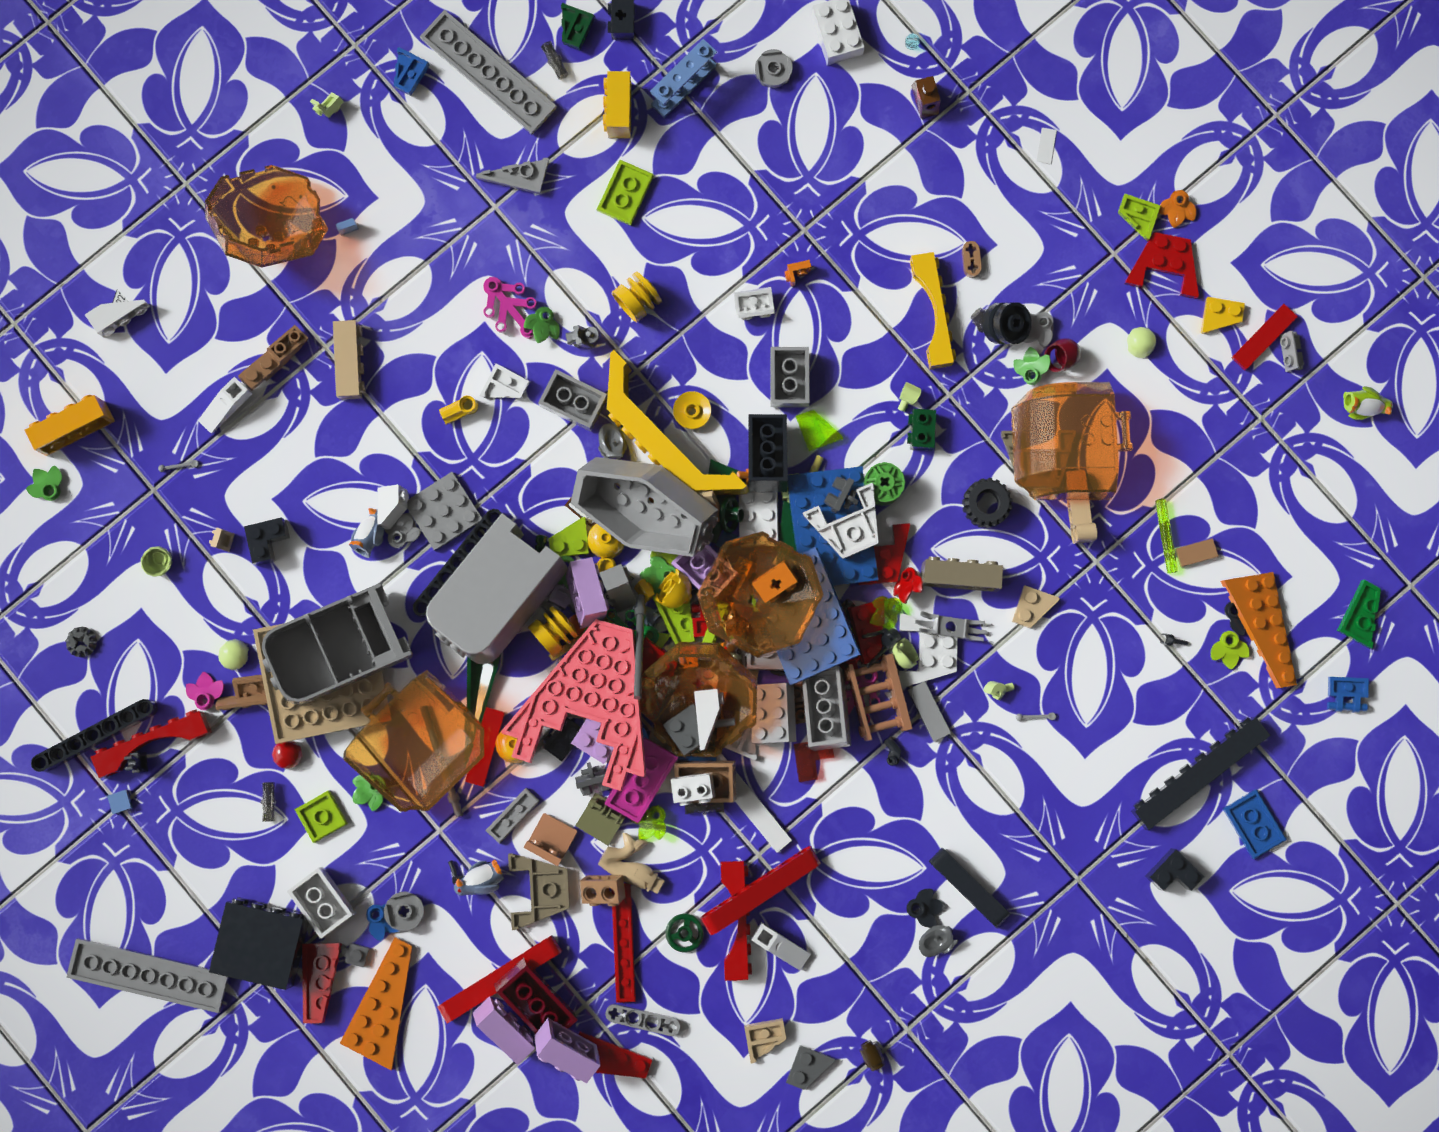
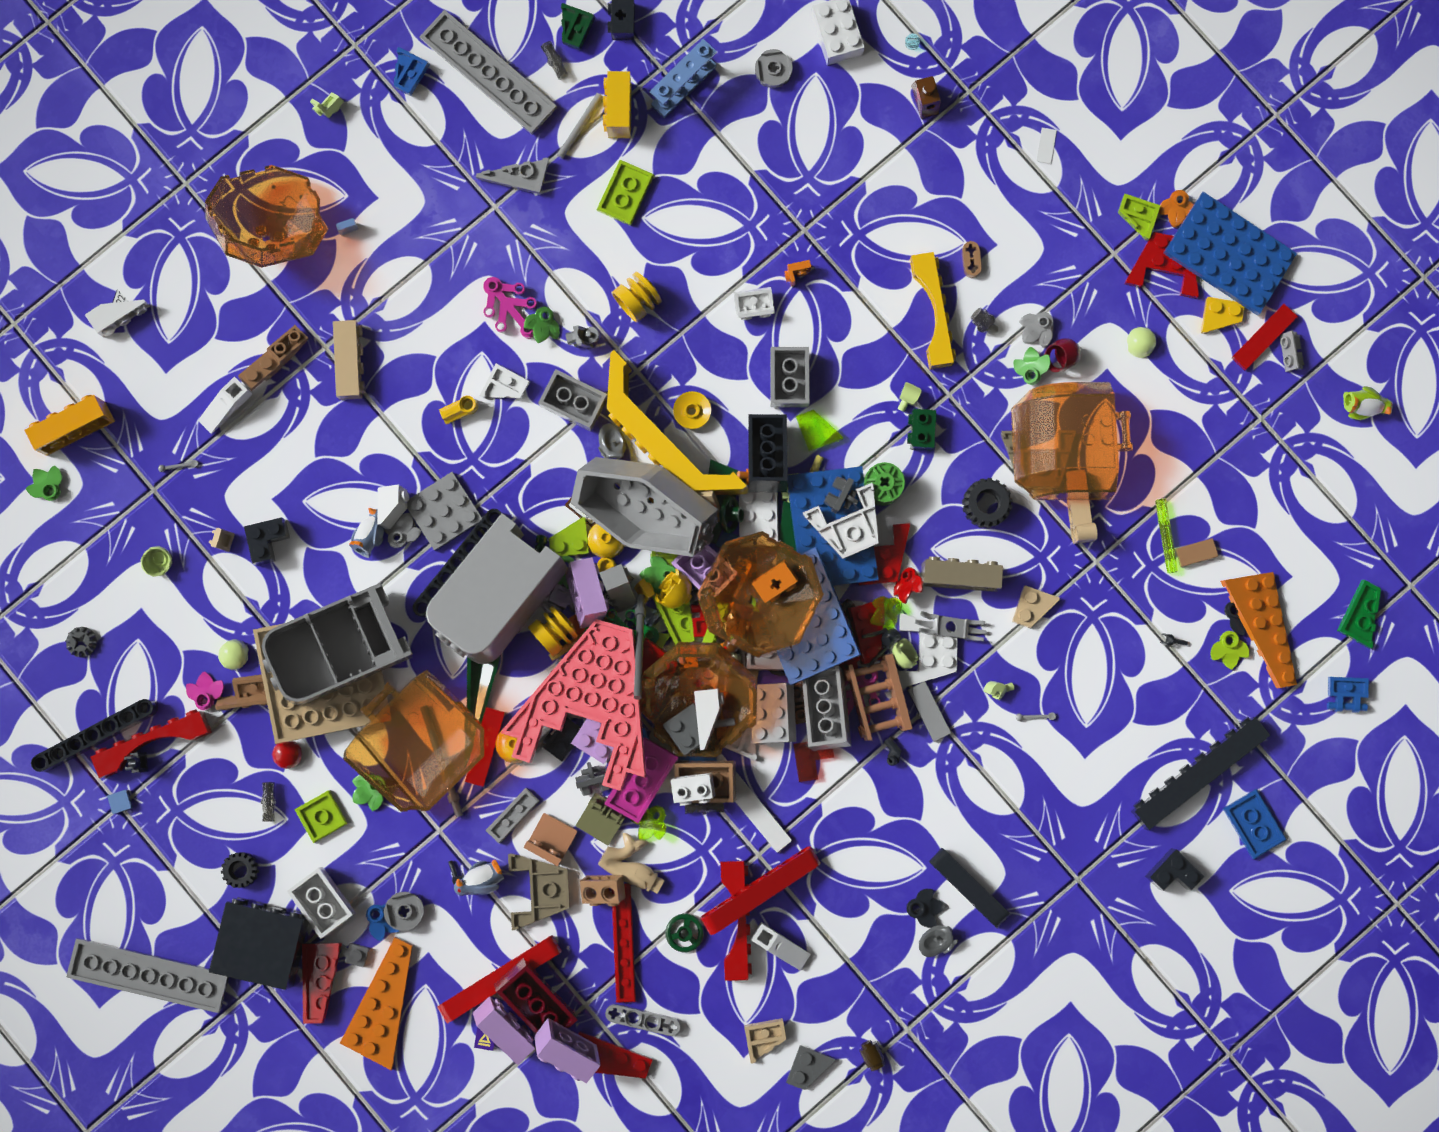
black wheel [982,302,1032,344] -> none
none -> black tyre [221,852,259,888]
none -> dark purple tile [474,1028,495,1051]
none -> light grey bar [557,93,603,159]
none -> blue plate [1164,191,1297,316]

